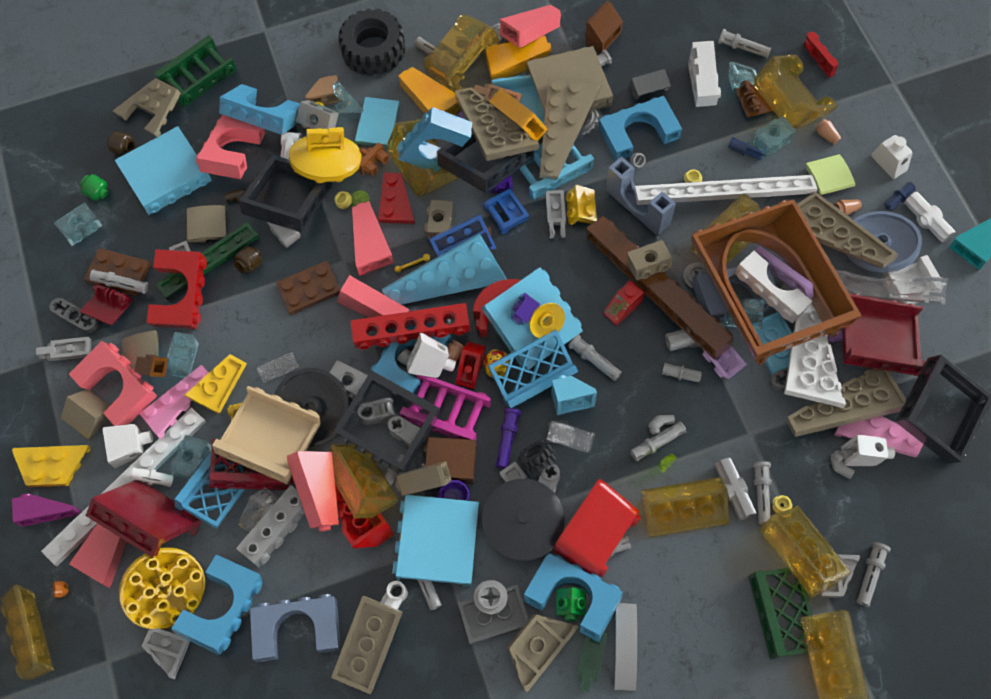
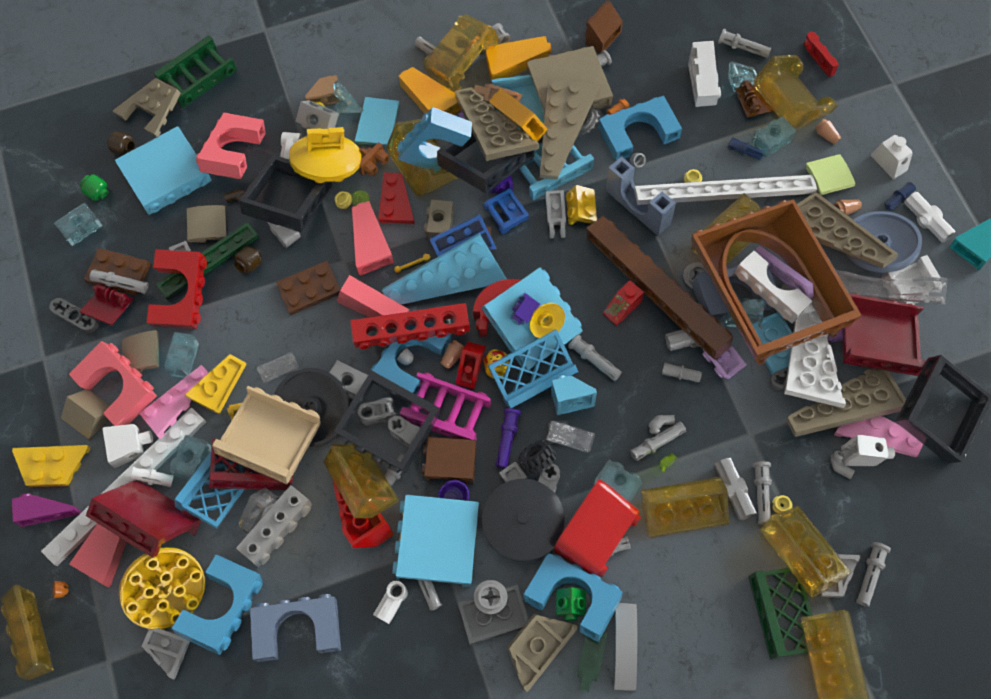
light grey hinge [36,337,91,361] -> none
reddish brown brick [134,354,169,377] -> none
dark azure arch [219,84,300,135] -> none
coral slope [287,451,339,532] -> none
dark tan plate [331,596,403,694] -> none
black tyre [338,8,406,76] -> none
dark tan slope [395,461,452,496] -> none
white torso [407,333,456,378] -> none
coral slope [500,5,561,48] -> none
dark tan brick [627,240,672,280] -> none
dark grey hinge [629,69,671,99] -> none
none -> clear light blue brick [595,460,643,503]
none -> orange pin [606,99,630,115]

